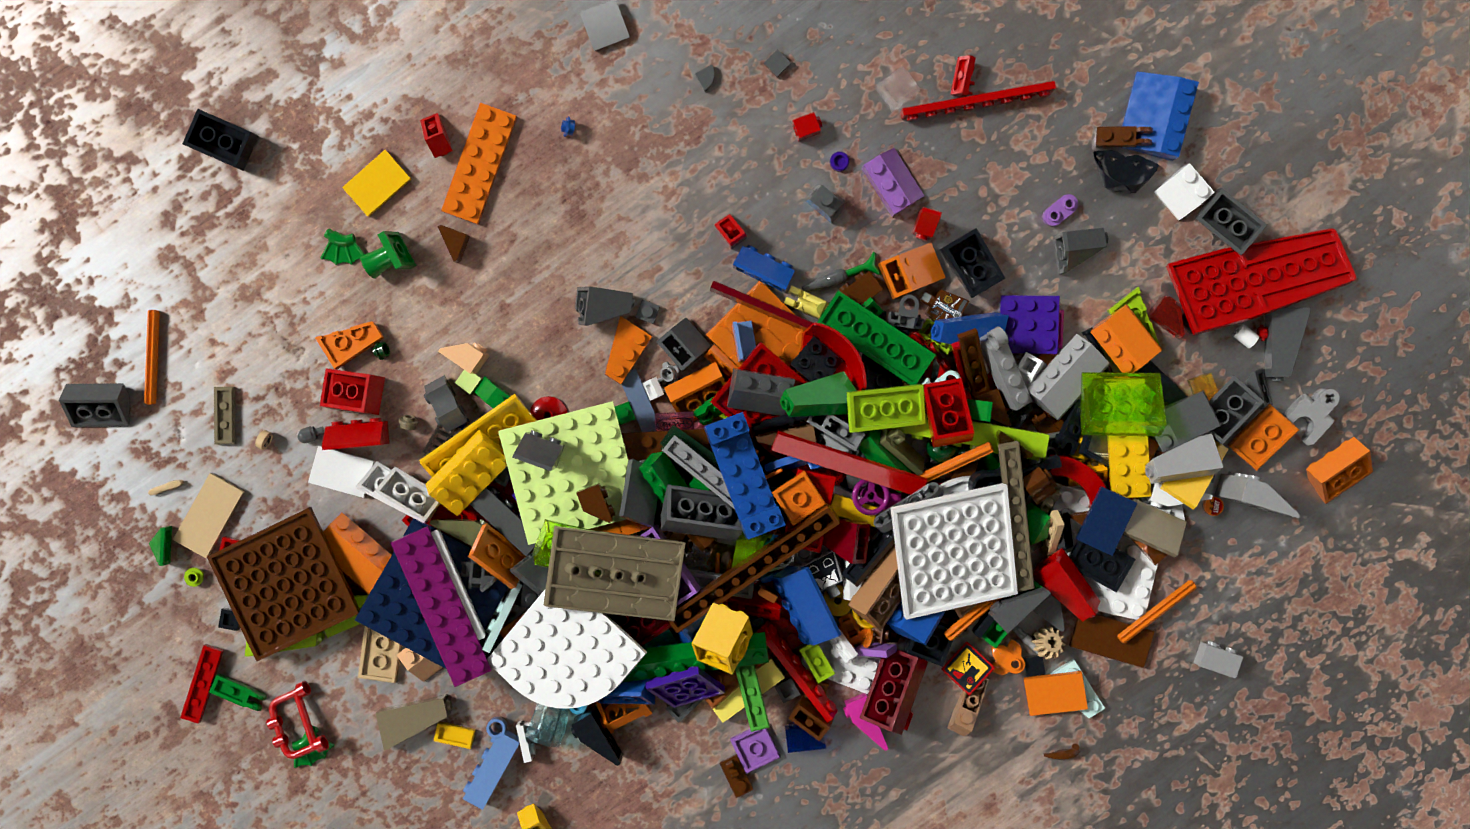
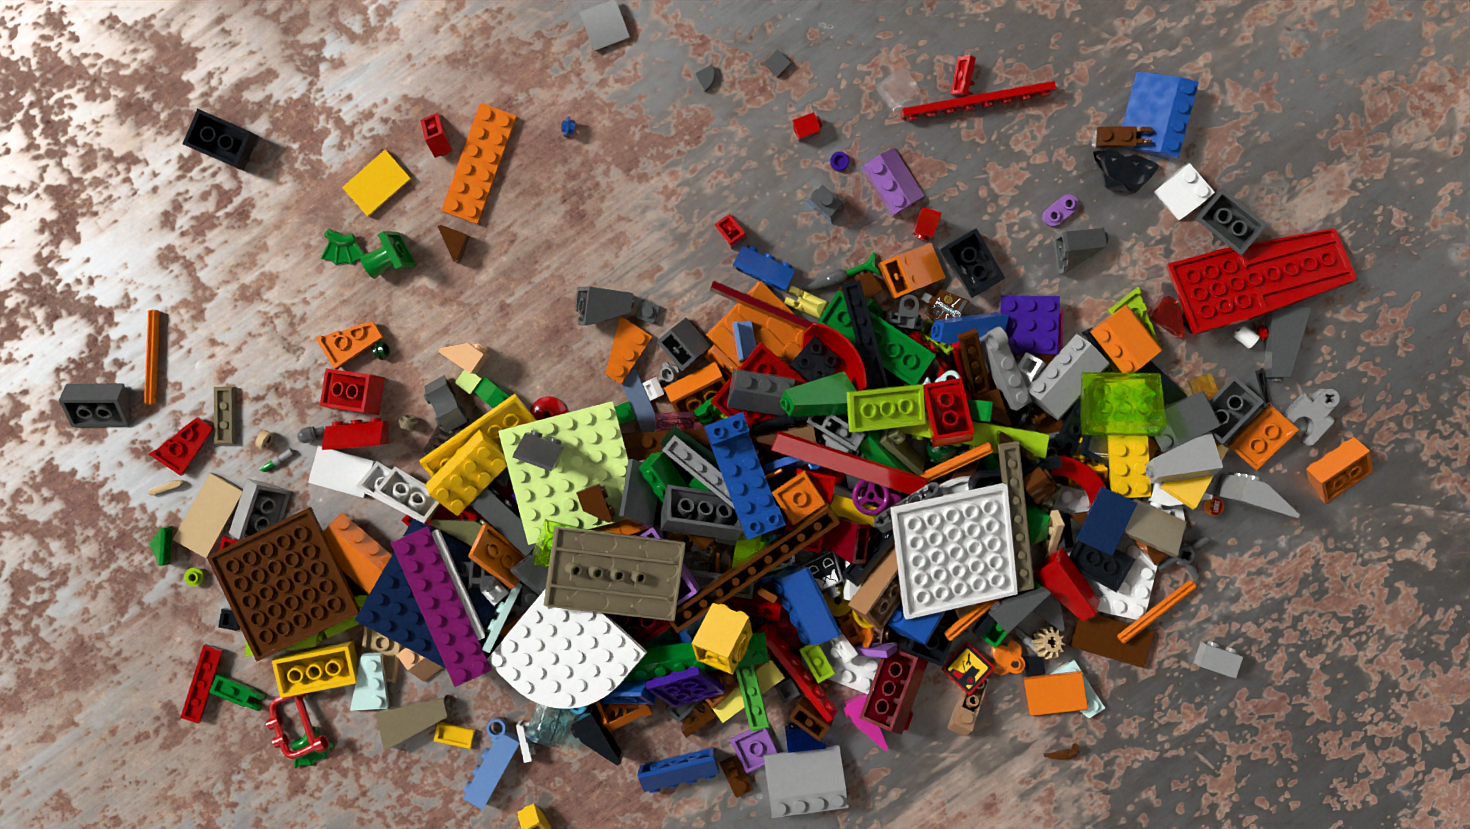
none -> red wing [149,417,214,476]
none -> light grey slope [229,479,291,540]
none -> light grey piece [260,448,295,472]
none -> yellow slope [272,640,358,698]
none -> light aqua wing [350,652,389,711]
none -> white tile [482,580,509,605]
none -> blue slope [637,747,719,793]
none -> reddish brown plate [681,700,717,738]
none -> light grey slope [764,744,848,818]
none -> black plate [841,280,889,390]
none -> dark grey bar [1156,536,1210,581]

